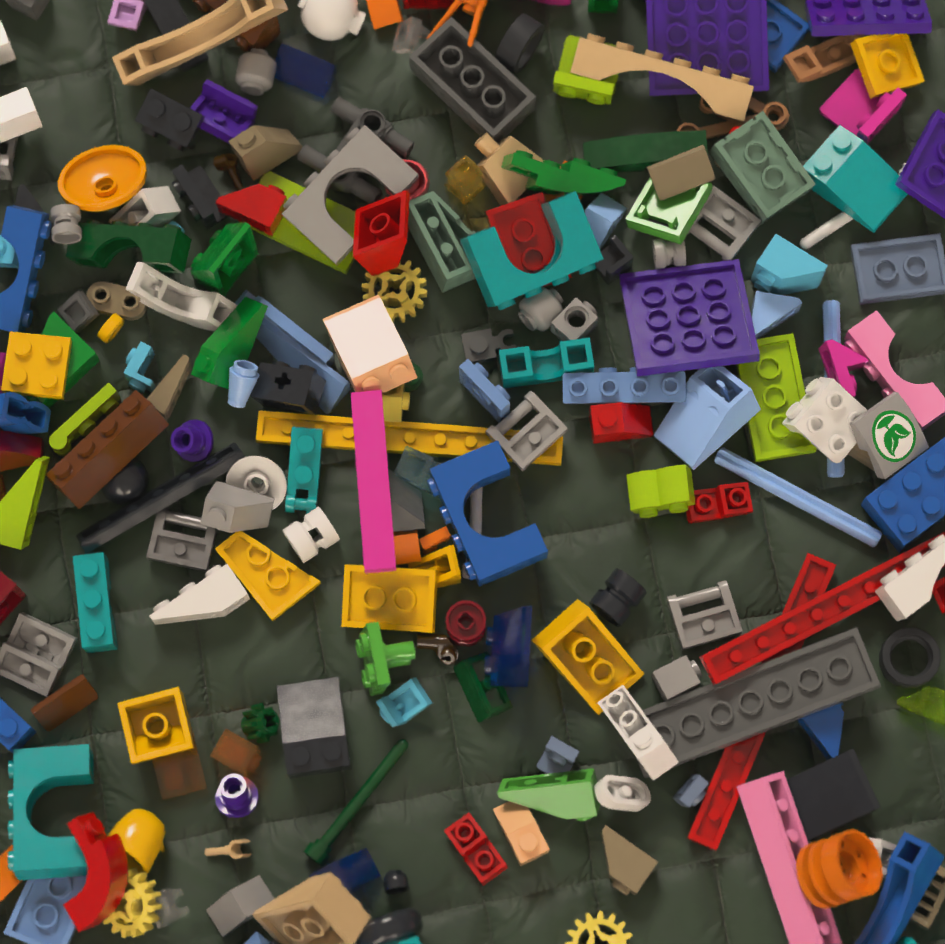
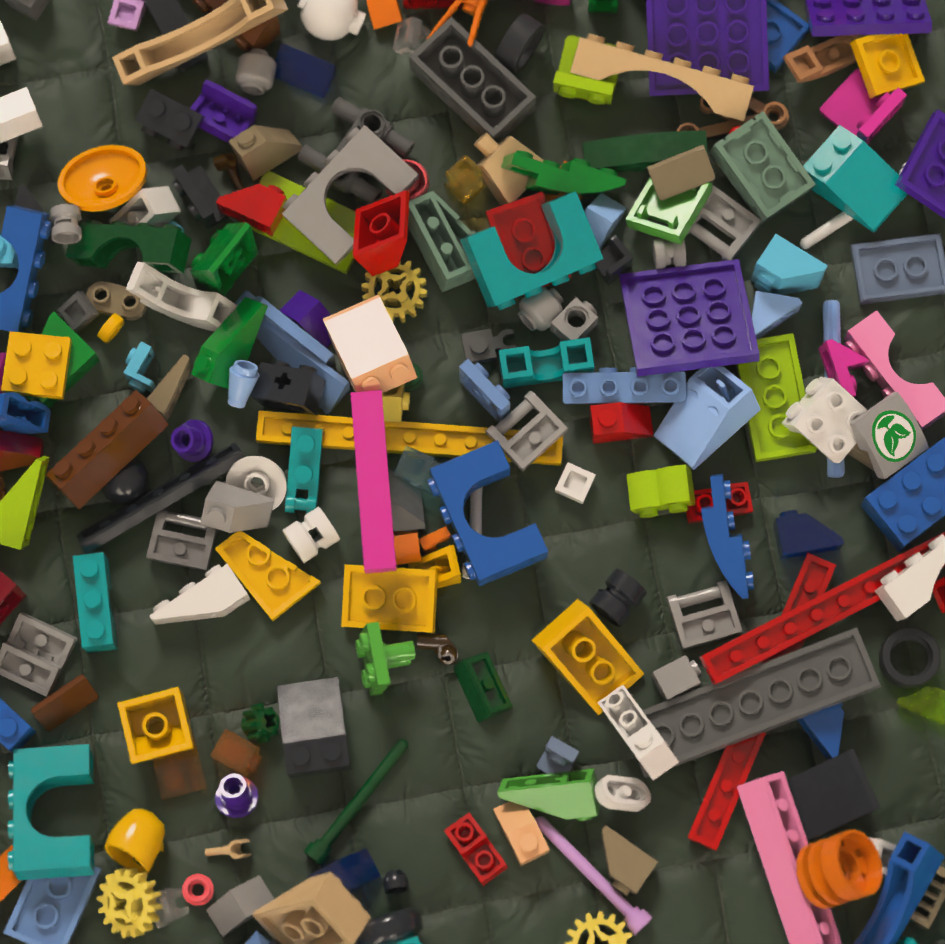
lime plate [49,382,121,456] -> none
red arch [63,812,128,932] -> none
medium azure bracket [376,677,432,727] -> none
dark red wheel [446,600,486,647] -> none
clear blue slope [485,606,532,688] -> none
sand blue plate [672,774,709,807] -> none
light blue axle [714,447,882,547] -> none
none -> coral plate [182,874,214,906]
none -> dark purple slope [279,290,332,348]
none -> lavender piece [535,816,653,935]
none -> white plate [555,462,596,504]
none -> blue slope [701,474,755,599]
none -> clear blue slope [773,510,844,560]

